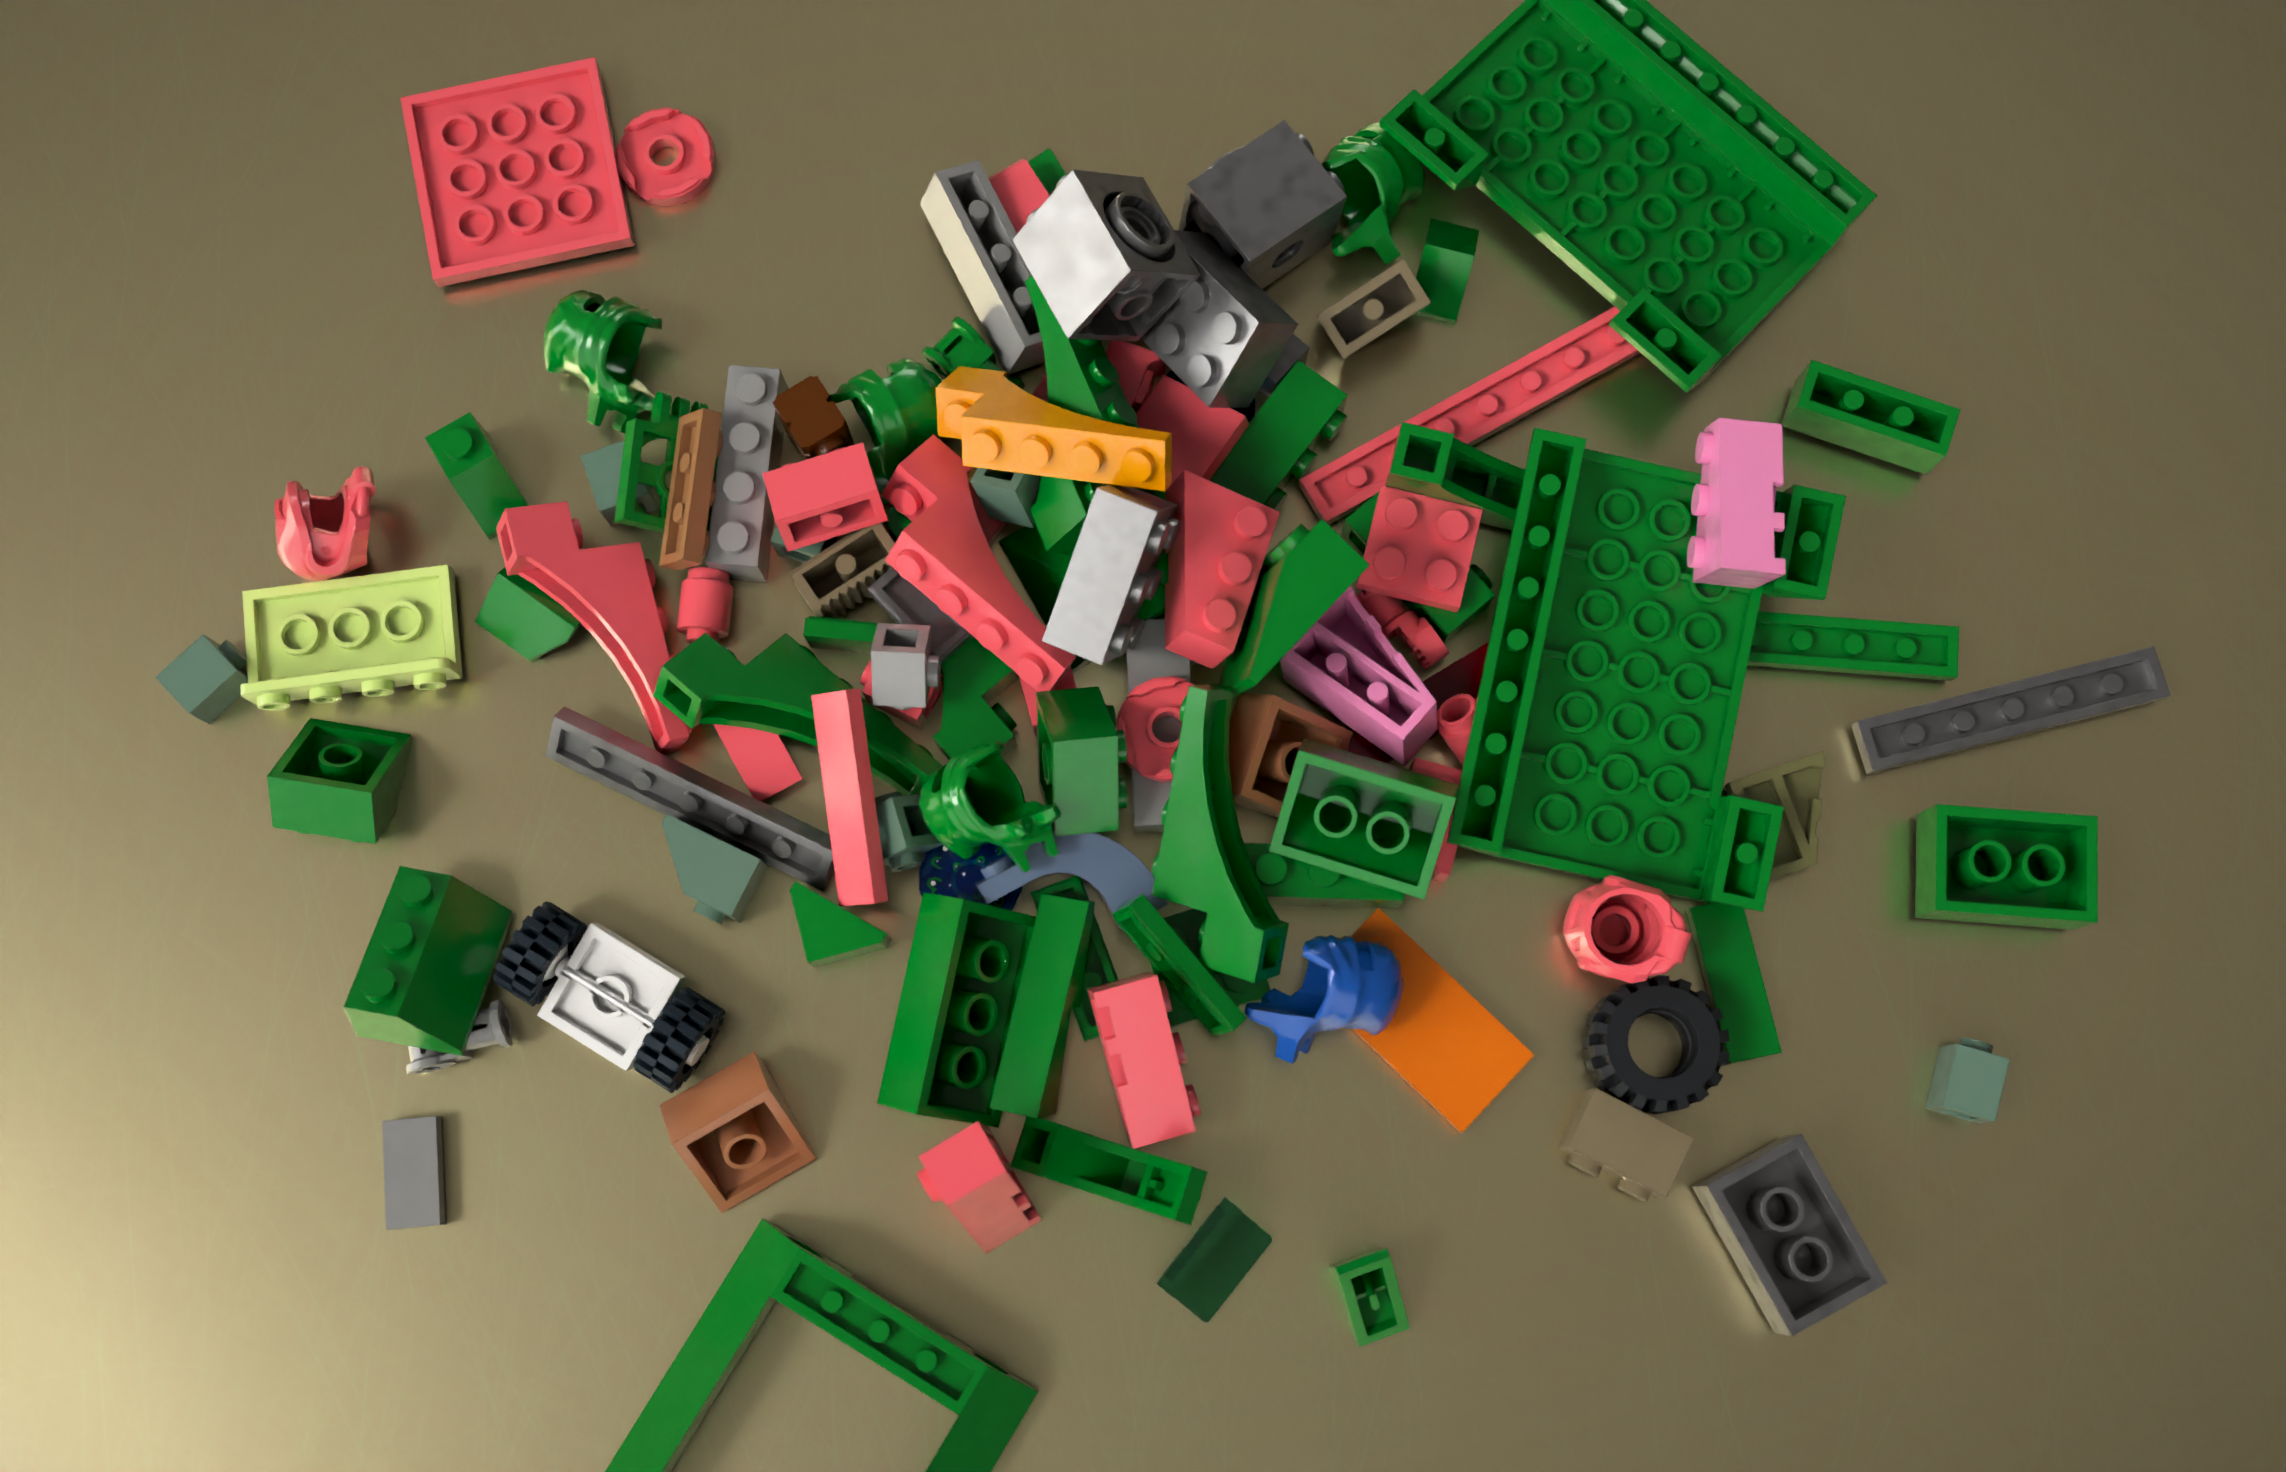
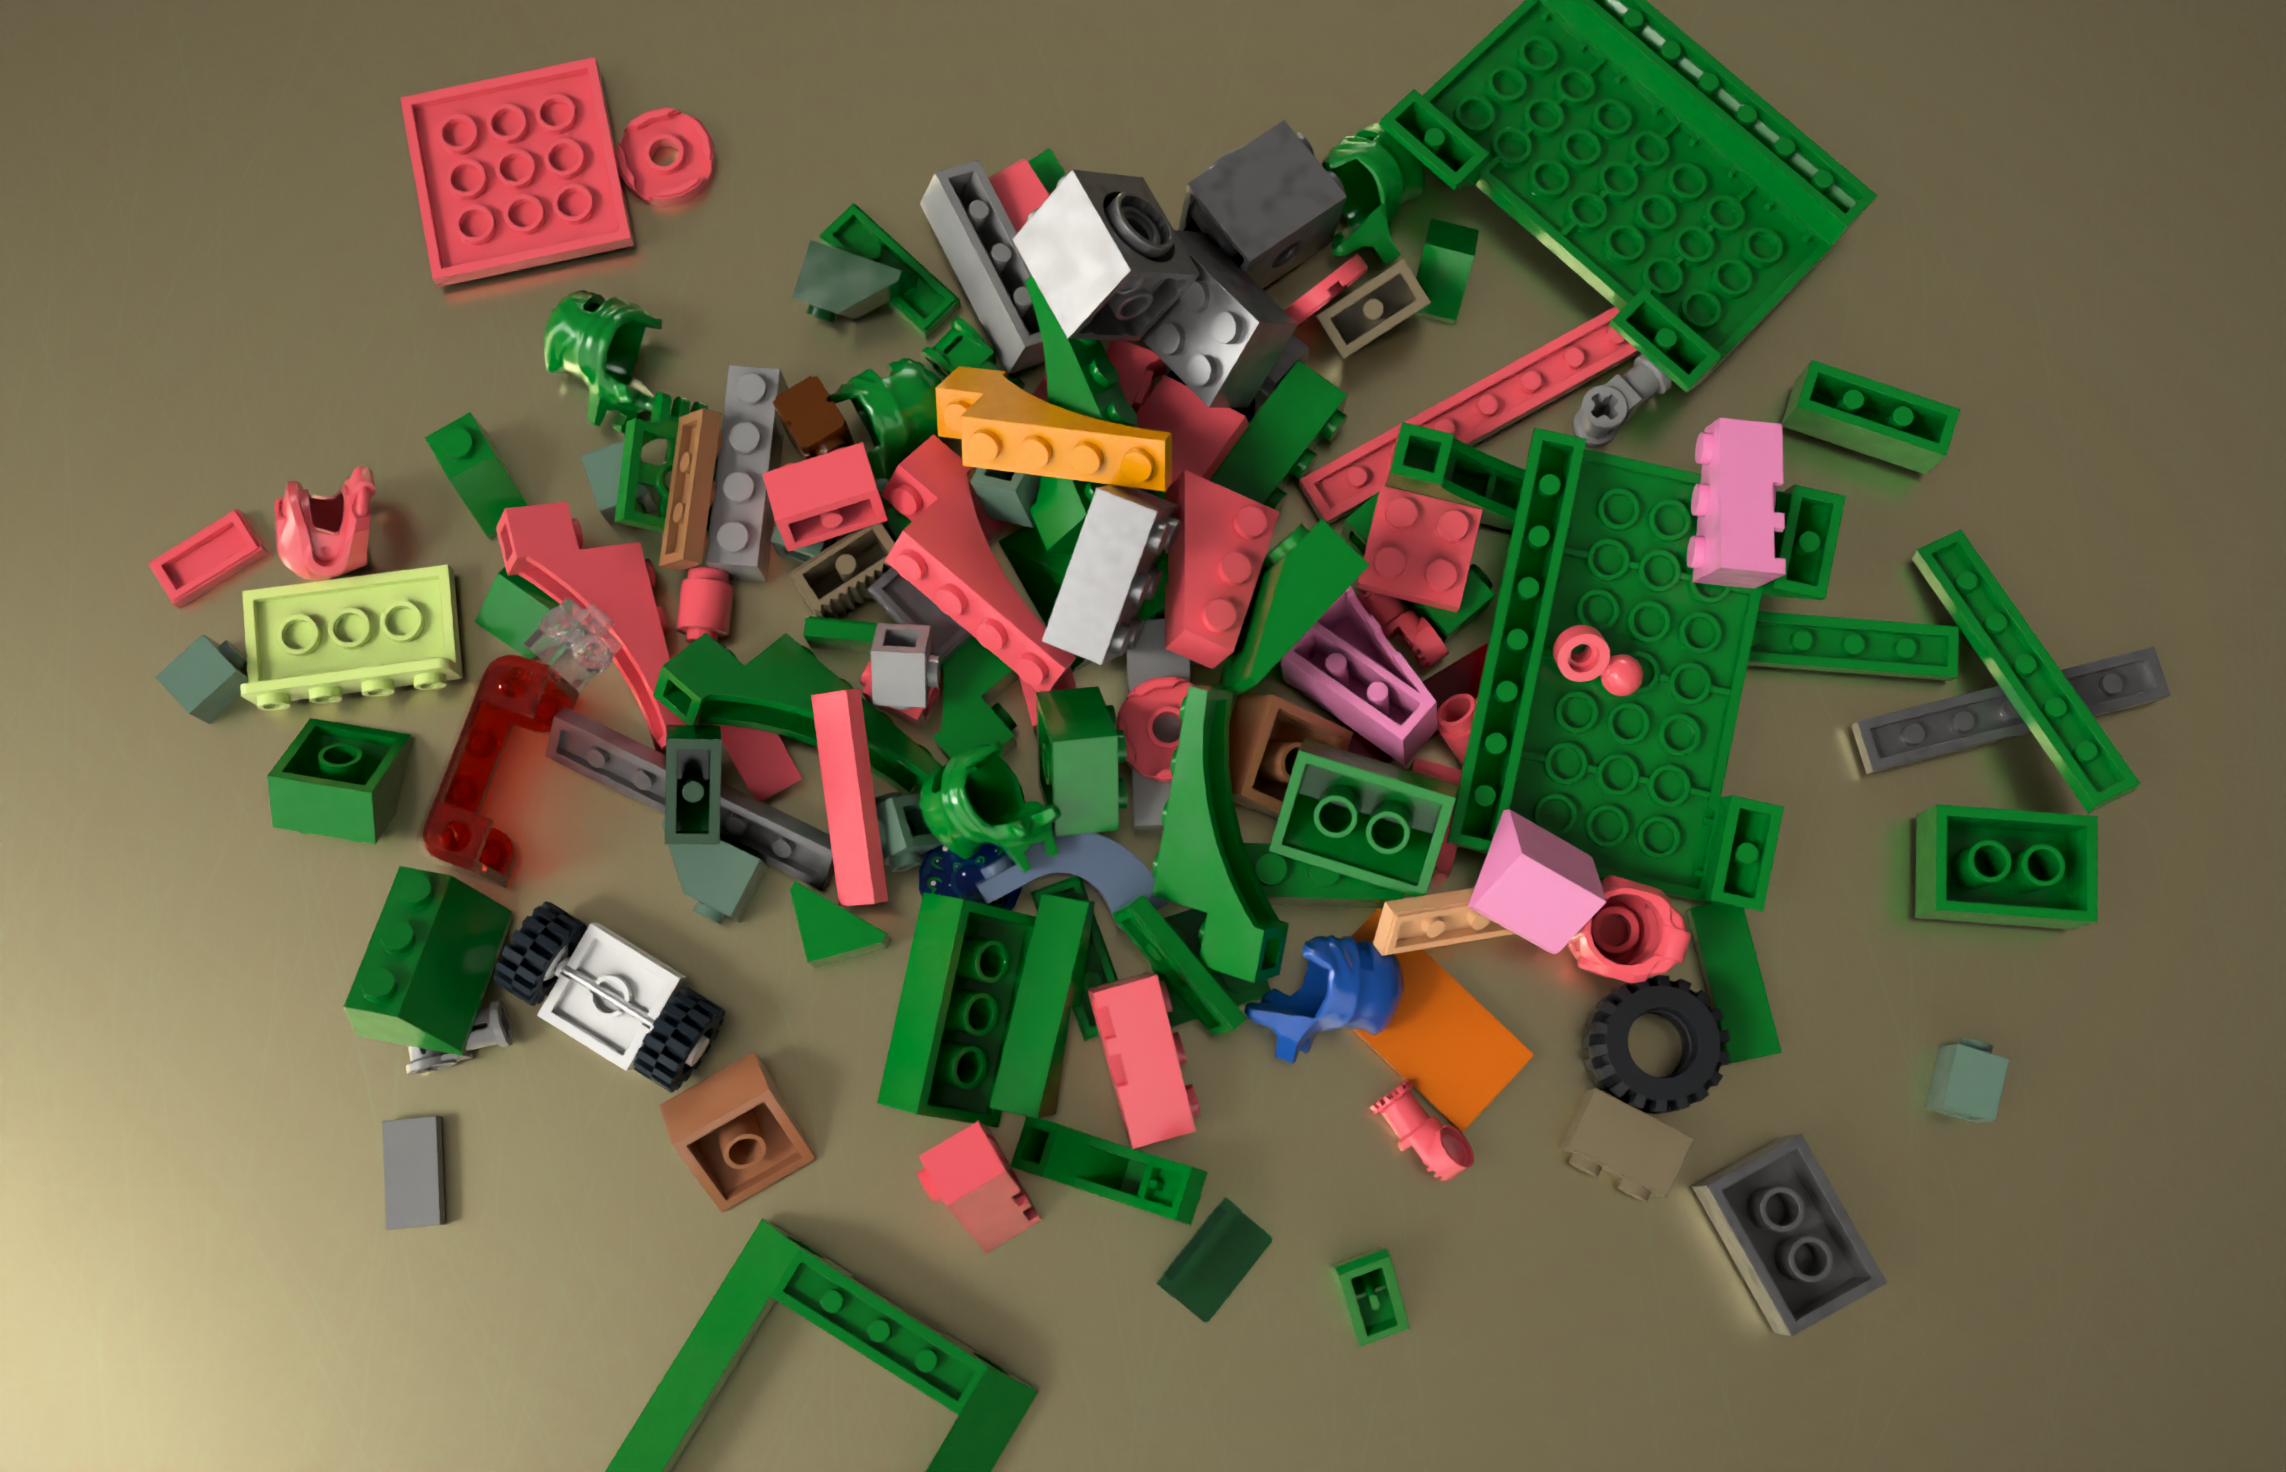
olive wing [1725,751,1826,881] -> none
none -> coral tile [148,509,269,609]
none -> clear red windscreen [416,655,580,888]
none -> clear brick [524,597,623,692]
none -> dark green slope [665,725,722,844]
none -> dark green slope [792,240,918,323]
none -> green tile [819,203,961,340]
none -> coral tile [1284,253,1368,325]
none -> coral connector [1370,1079,1474,1182]
none -> light nougat tile [1373,888,1515,956]
none -> bright pink slope [1468,809,1607,954]
none -> coral plate [1553,625,1643,696]
none -> light grey connector [1573,354,1672,447]
none -> green plate [1912,529,2141,814]

